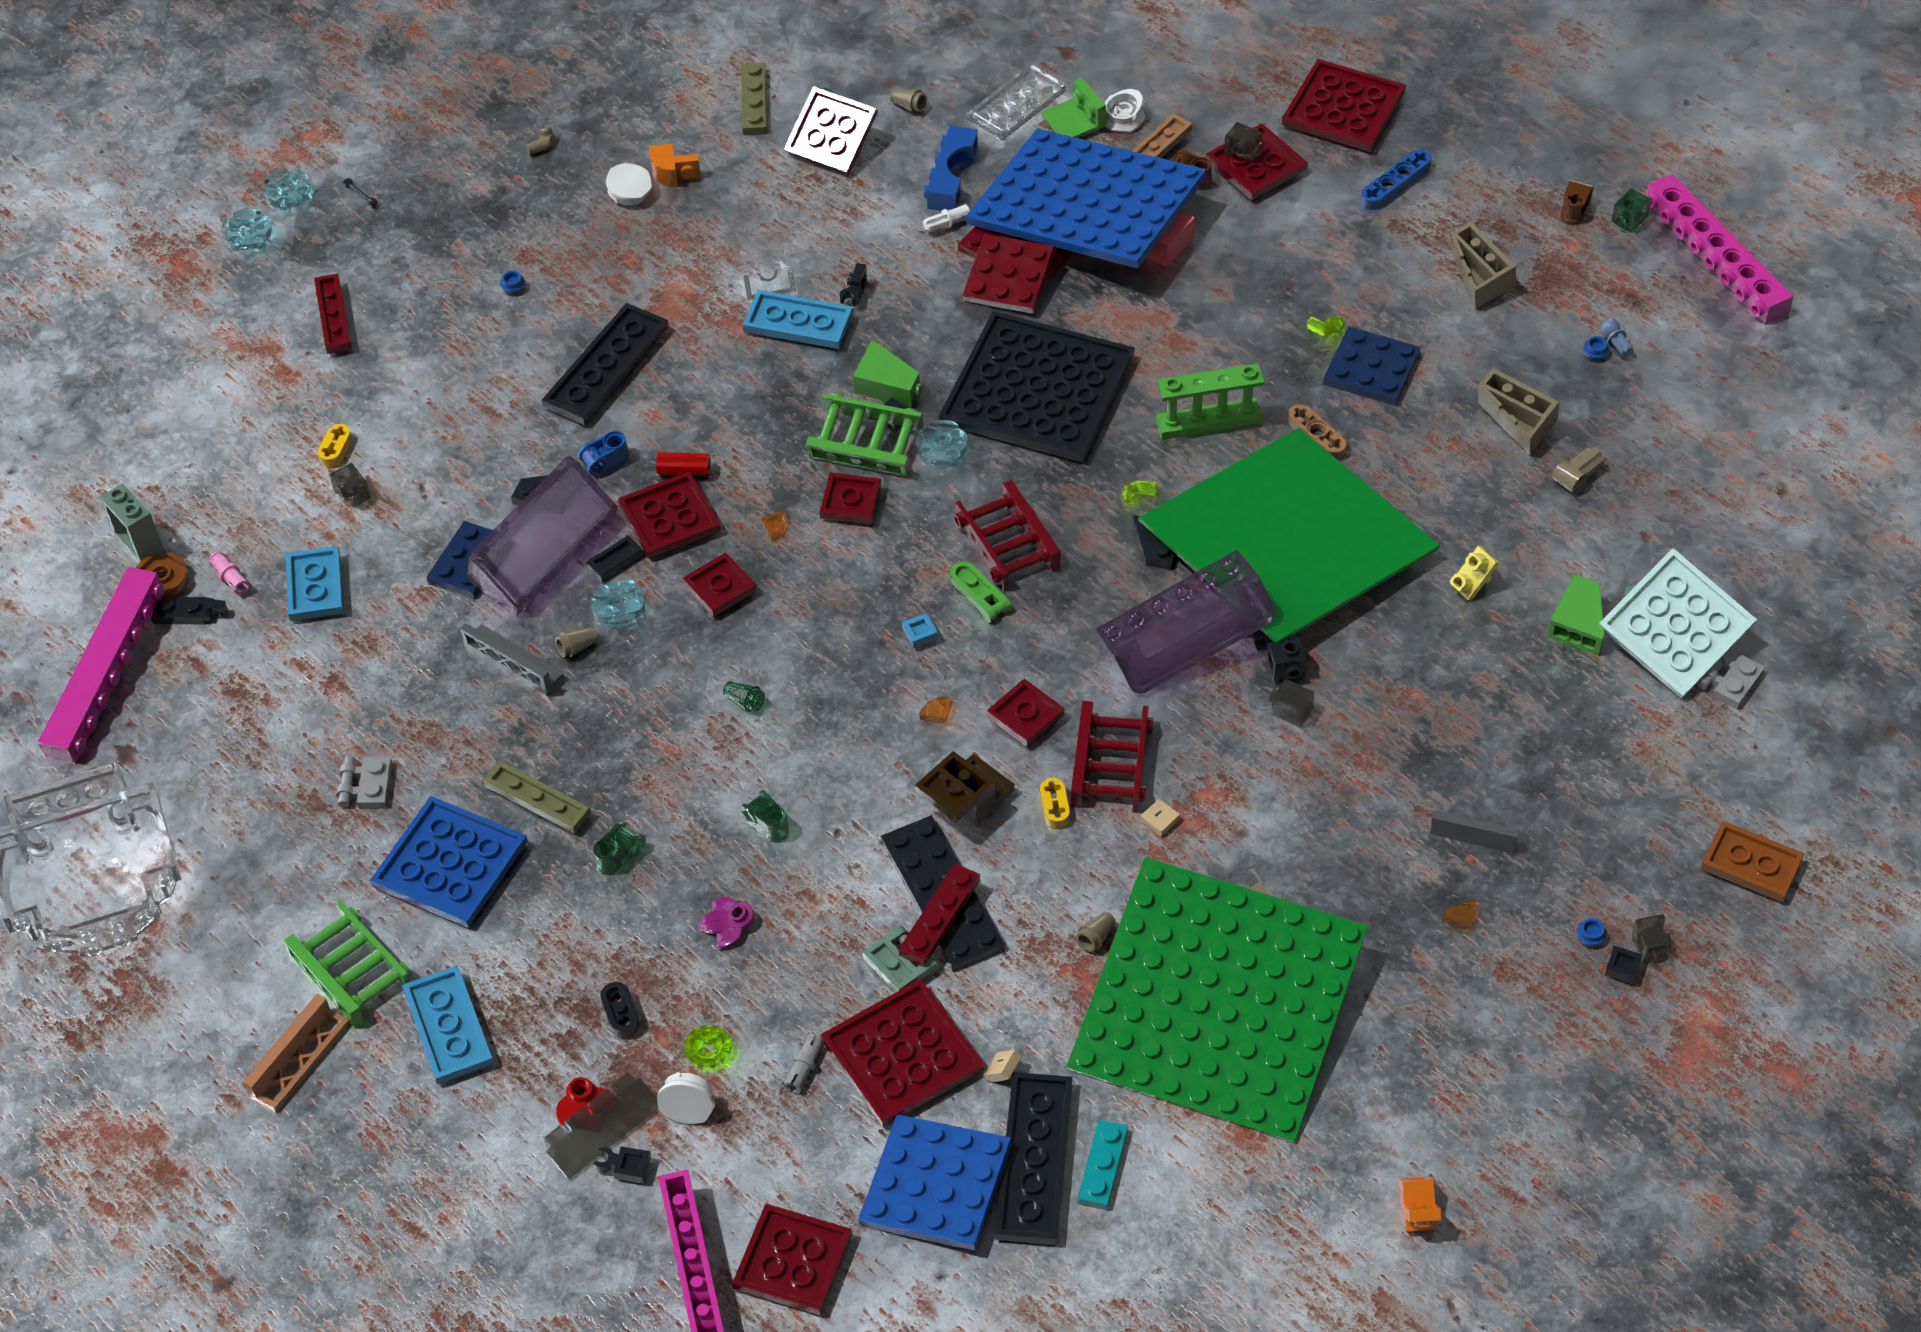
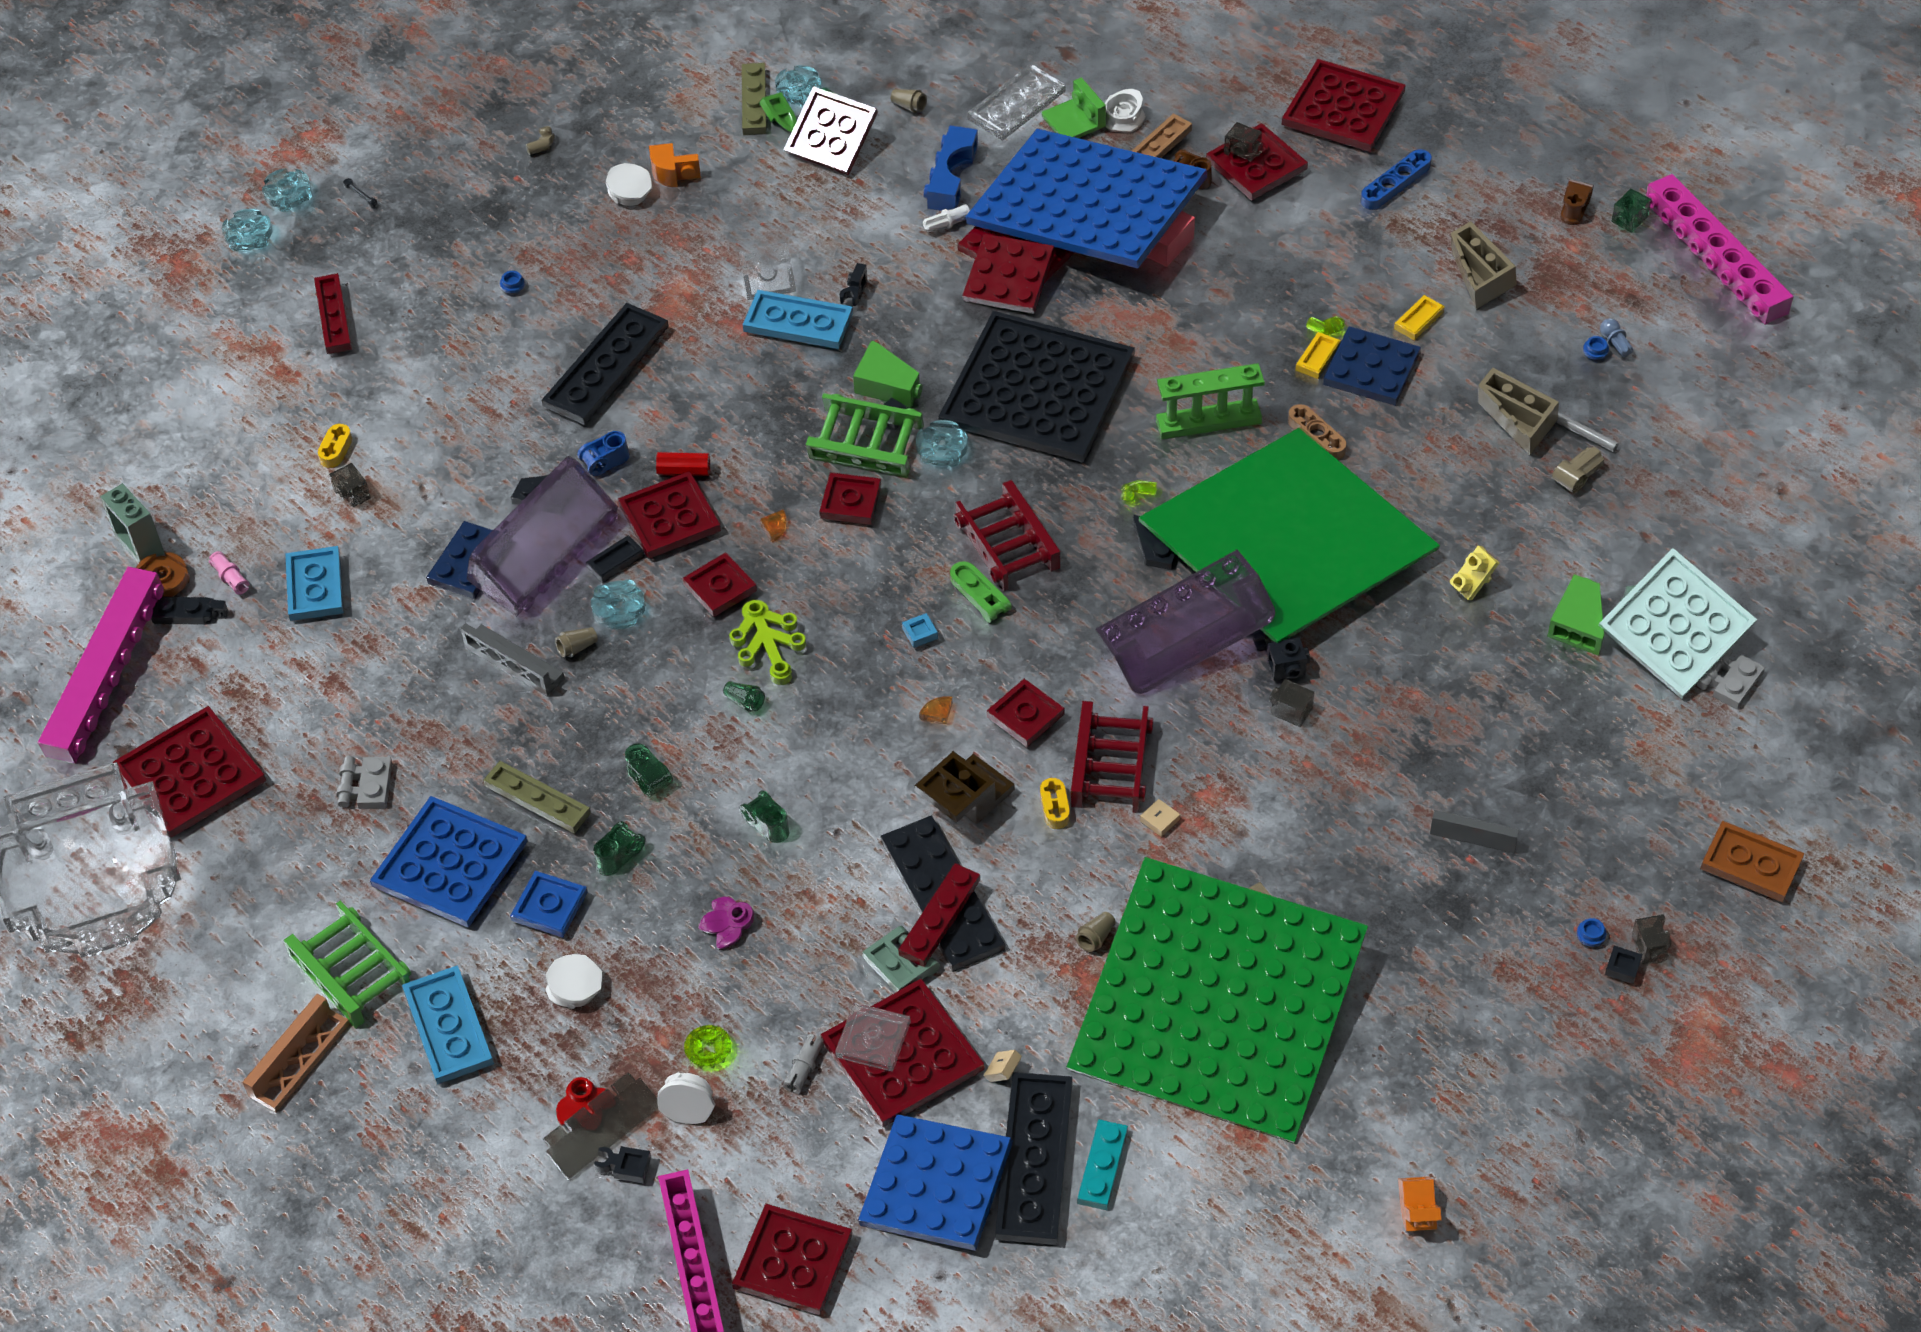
black plate [600,982,640,1037] -> none
clear orange tile [1442,901,1478,931] -> none
none -> dark red plate [112,705,266,839]
none -> blue plate [510,871,588,938]
none -> white hat [545,954,602,1009]
none -> clear green piece [625,743,673,797]
none -> lime plant [729,600,806,685]
none -> bright green plate [760,92,797,133]
none -> clear light blue plate [775,65,822,107]
none -> clear plate [835,1003,911,1072]
none -> yellow tile [1295,332,1341,379]
none -> yellow tile [1394,295,1445,341]
none -> light grey bar [1556,412,1618,452]

